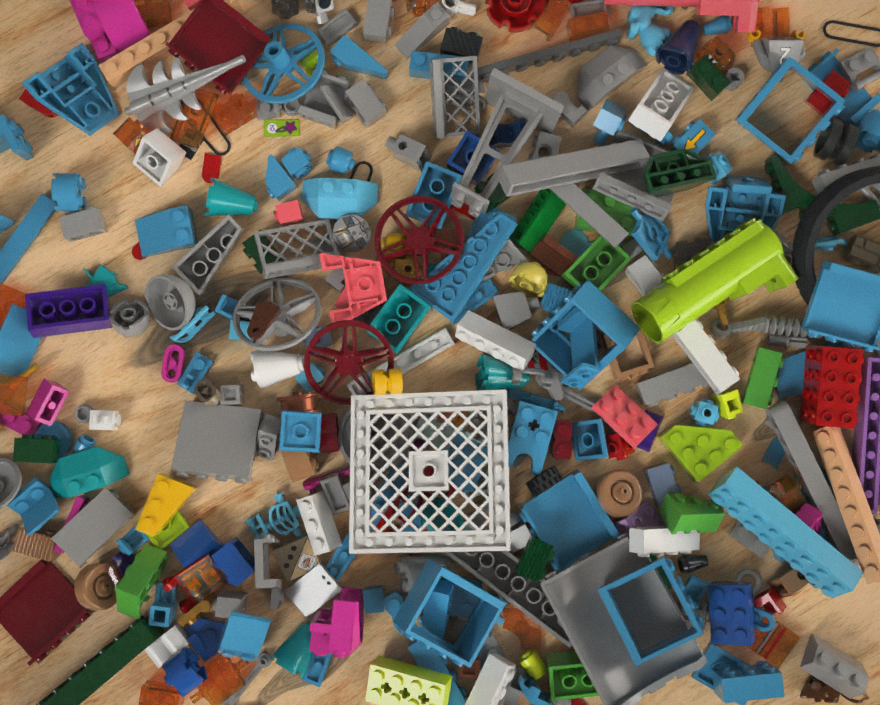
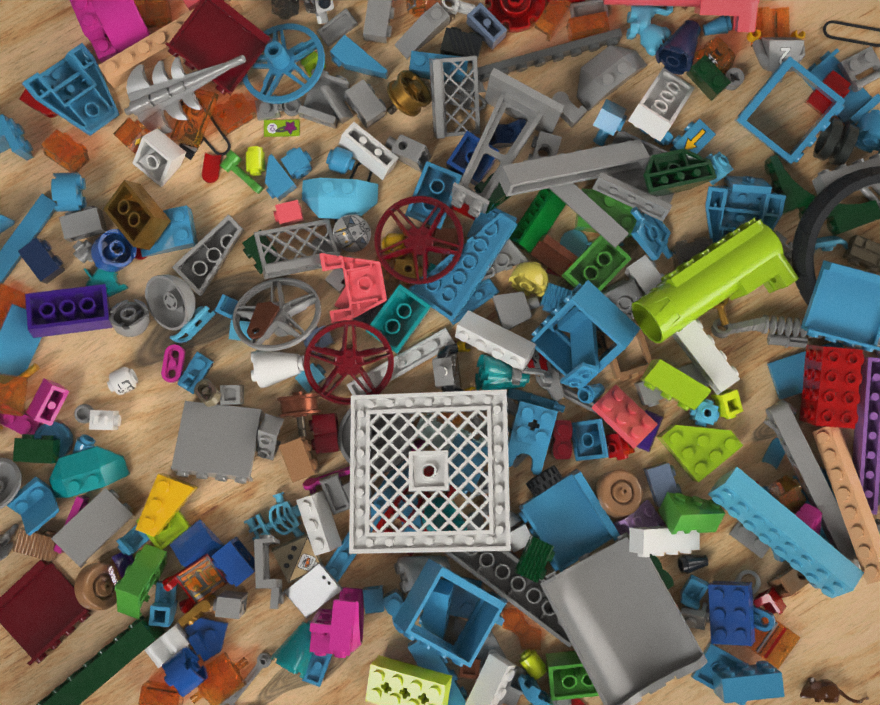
teal cone [204,177,258,216] -> none
dark azure slope [217,611,271,661] -> none
dark azure plate [279,410,322,453] -> none
yellow wheel [372,368,403,395] -> none
dark azure window [598,555,705,666] -> none
white sticker [623,239,642,258] -> none
bright green brick [741,347,784,409] -> none
light grey slope [800,633,869,699] -> none
none -> dark blue brick [18,237,65,284]
none -> clear orange brick [41,129,90,173]
none -> light grey gear [73,240,93,263]
none -> blue brick [91,229,137,272]
none -> pearl gold brick [103,180,171,250]
none -> white head [107,367,138,395]
none -> bright green brick [220,149,264,194]
none -> neon yellow brick [246,146,265,176]
none -> white brick [338,122,399,180]
none -> pearl gold wheel [387,70,432,117]
none -> torso [432,341,476,392]
none -> sand blue brick [466,2,507,50]
none -> dark azure cone [577,383,605,404]
none -> light grey plate [602,278,642,320]
none -> lime slope [640,359,711,411]

